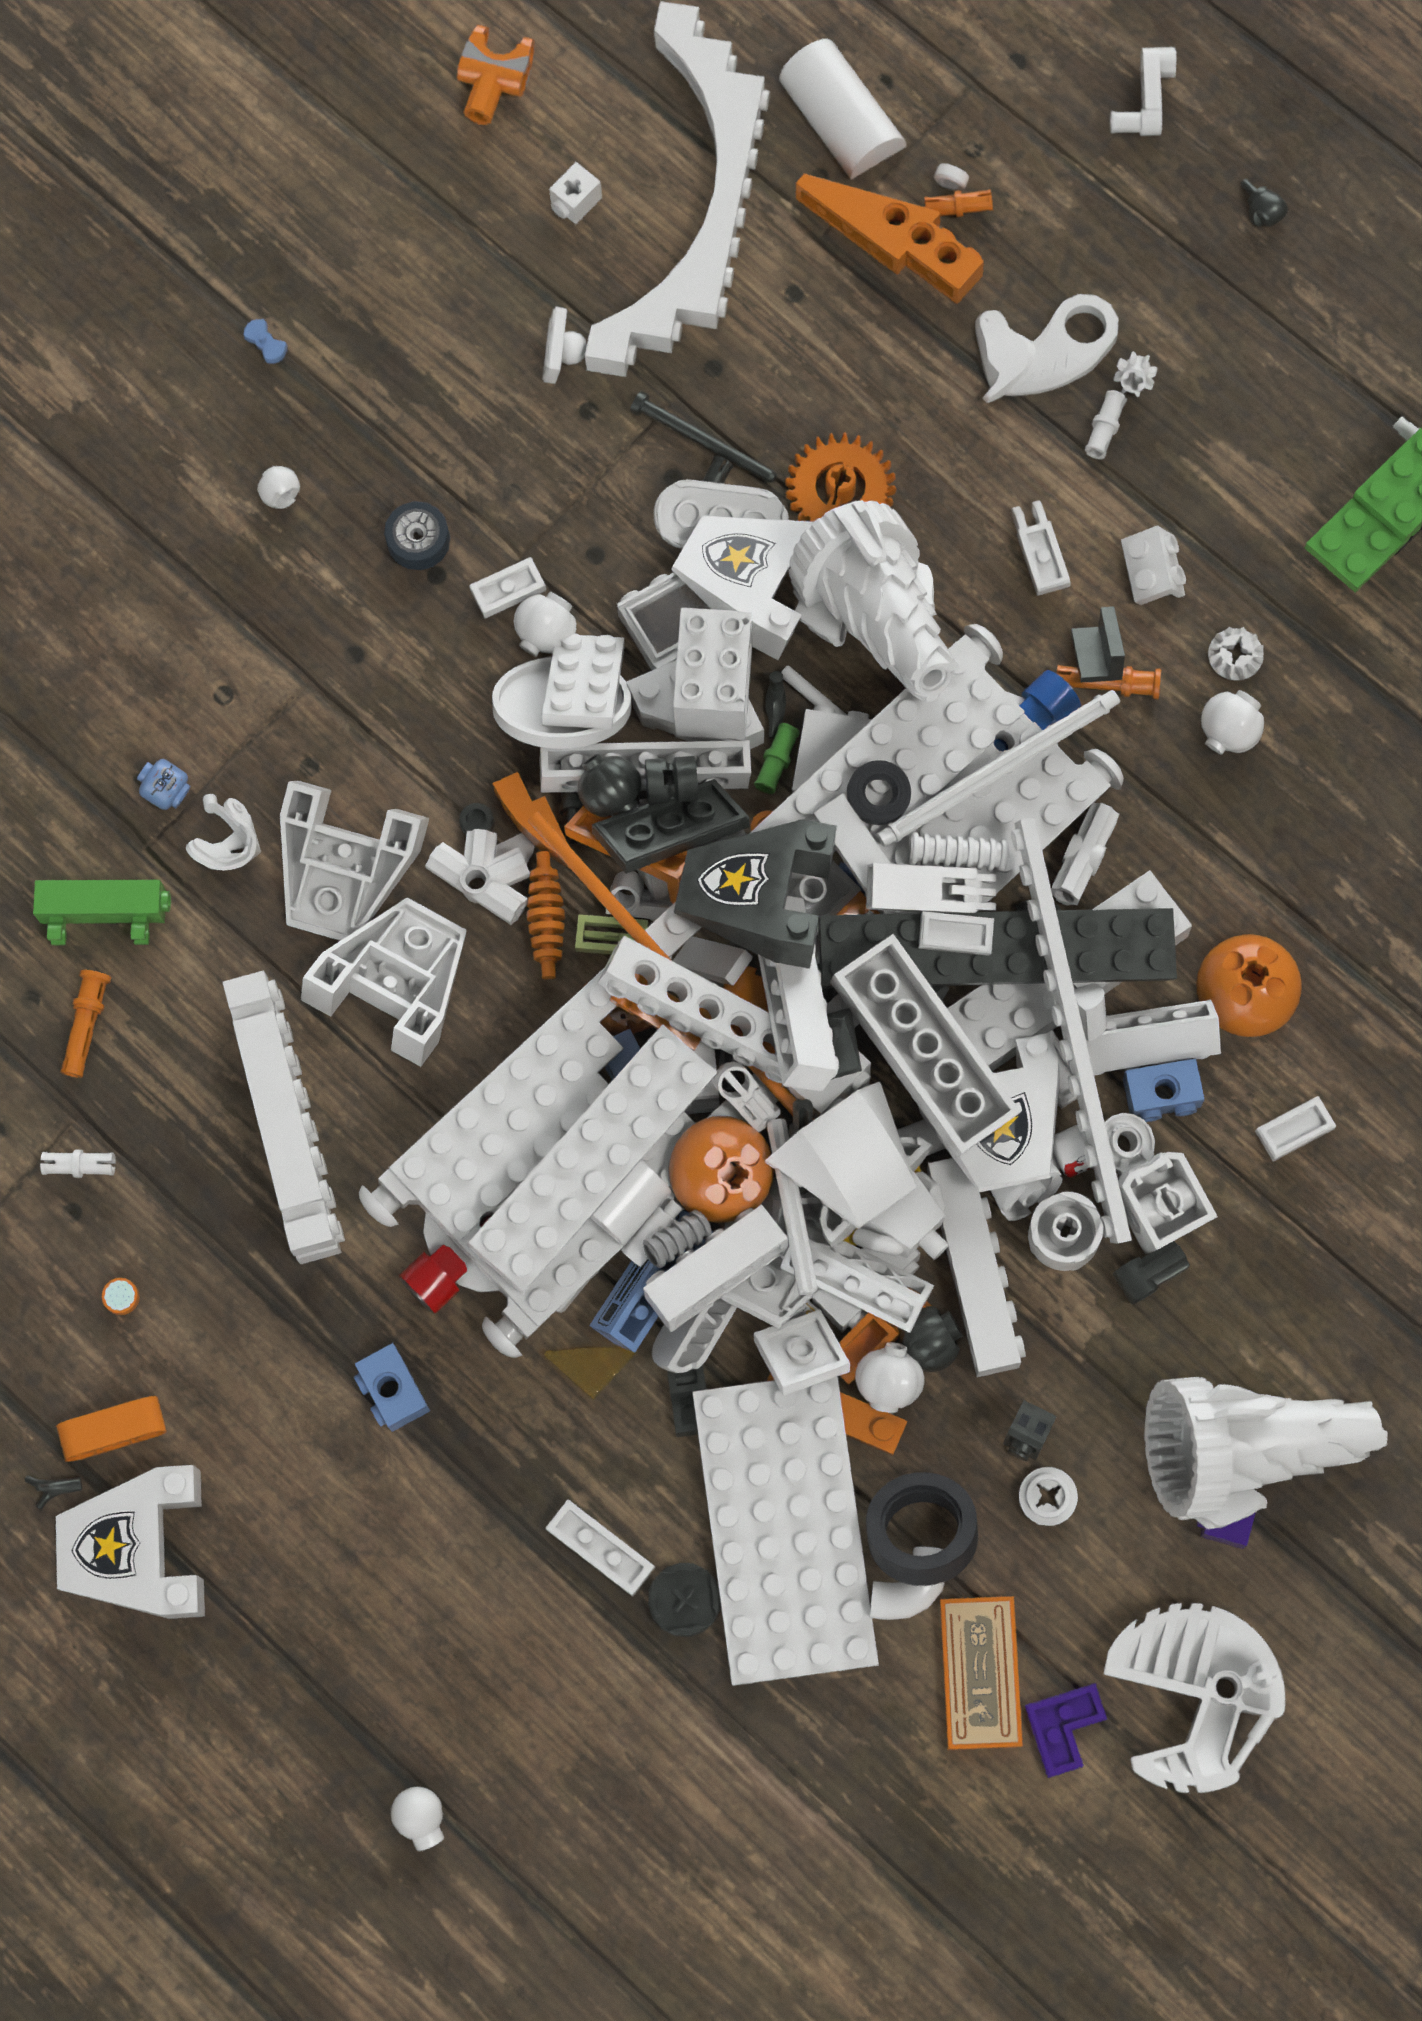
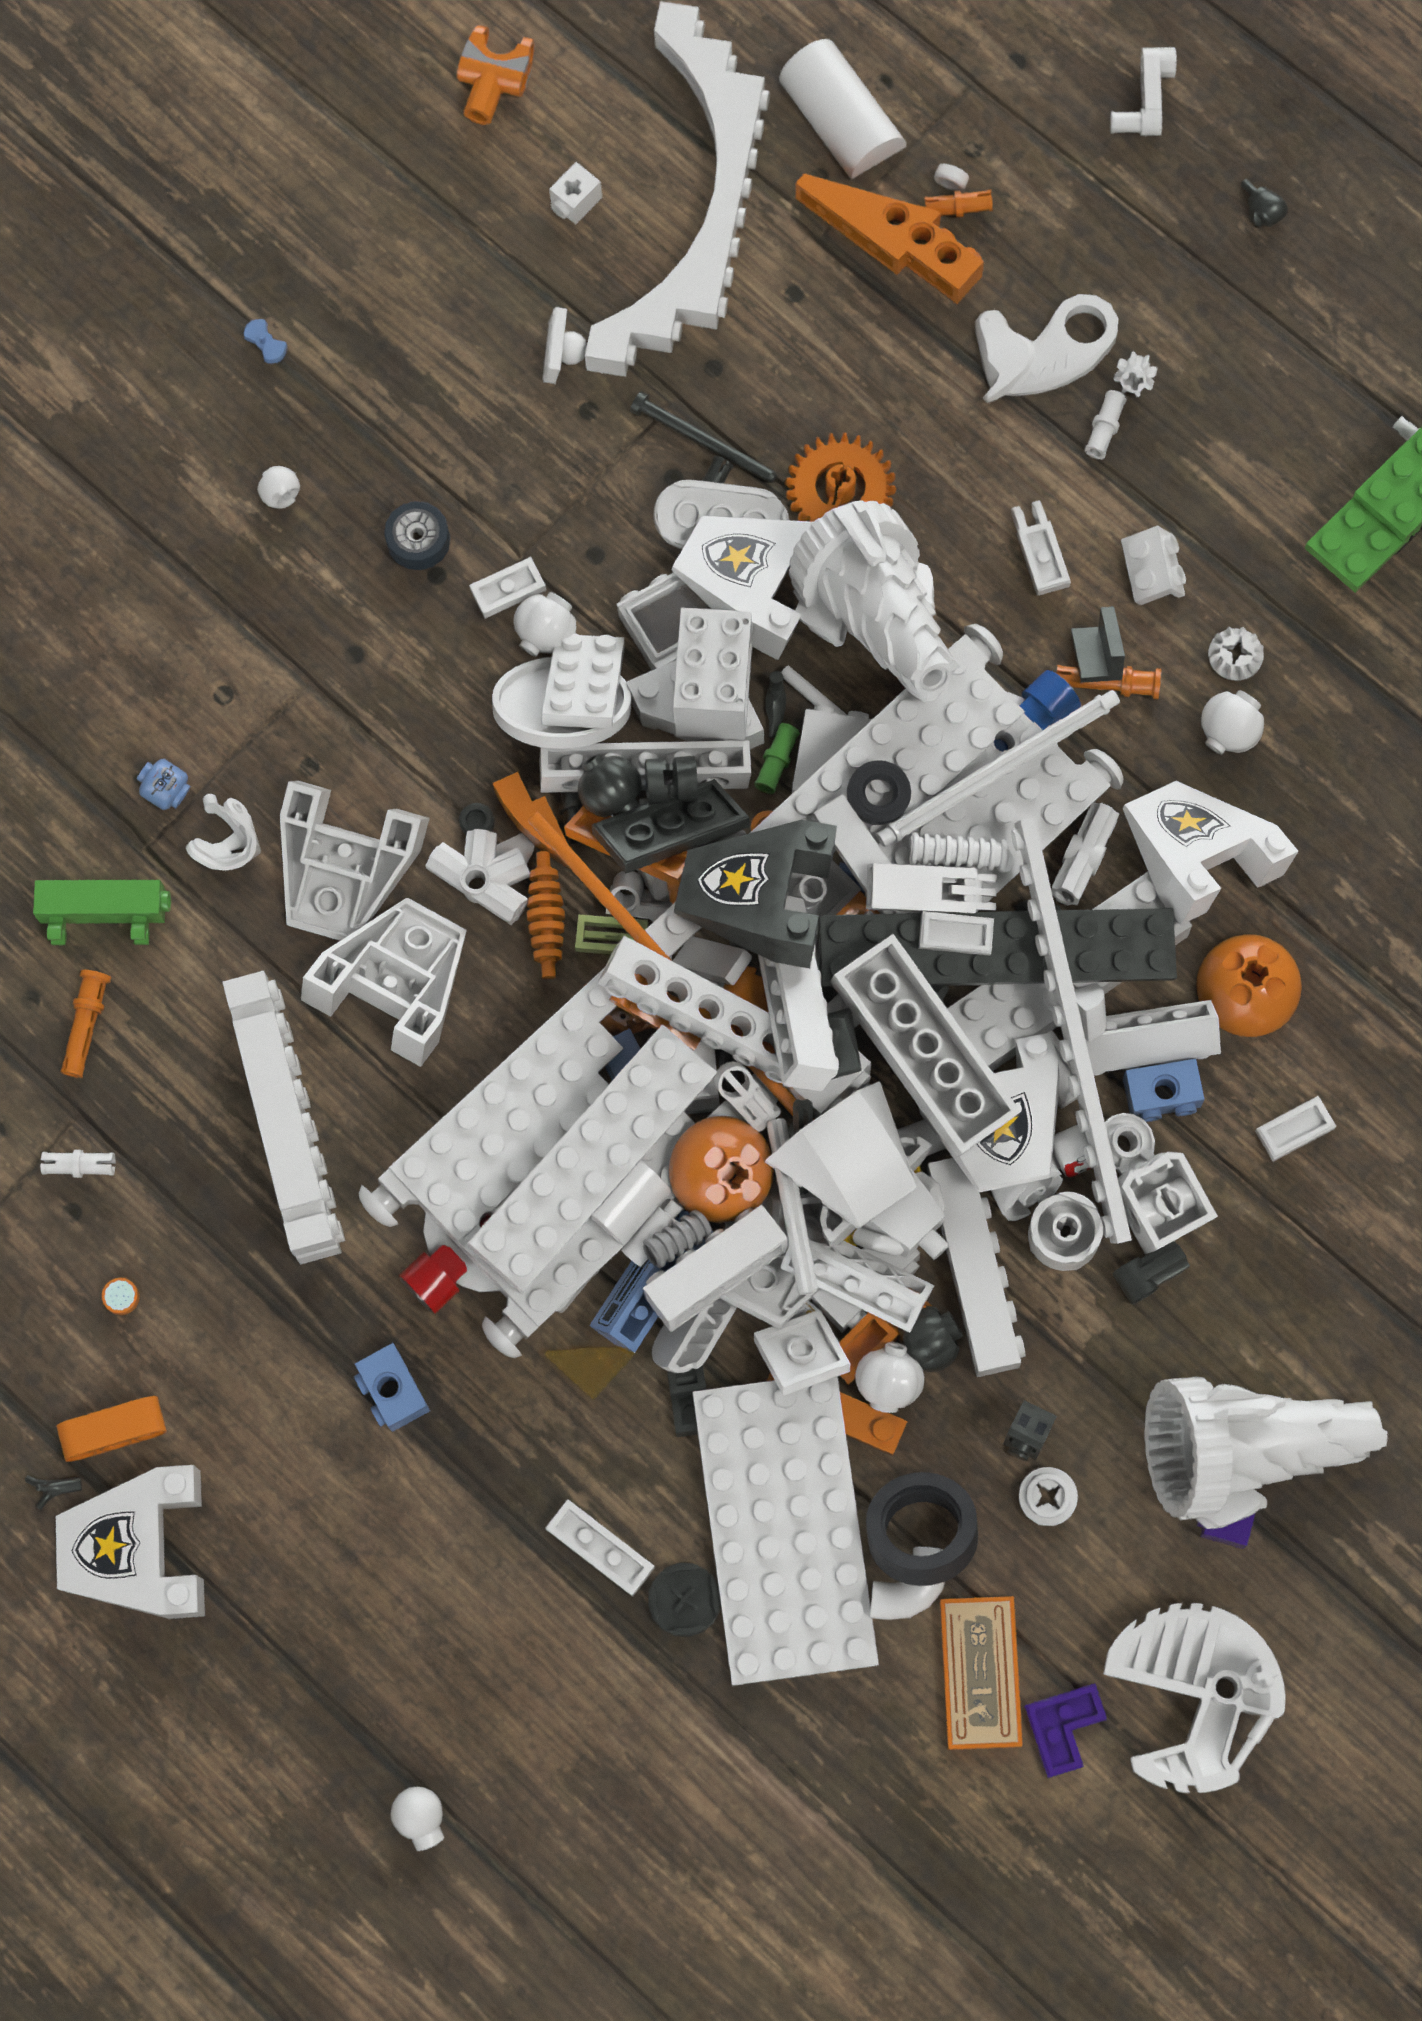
none -> white wedge [1123,781,1298,925]

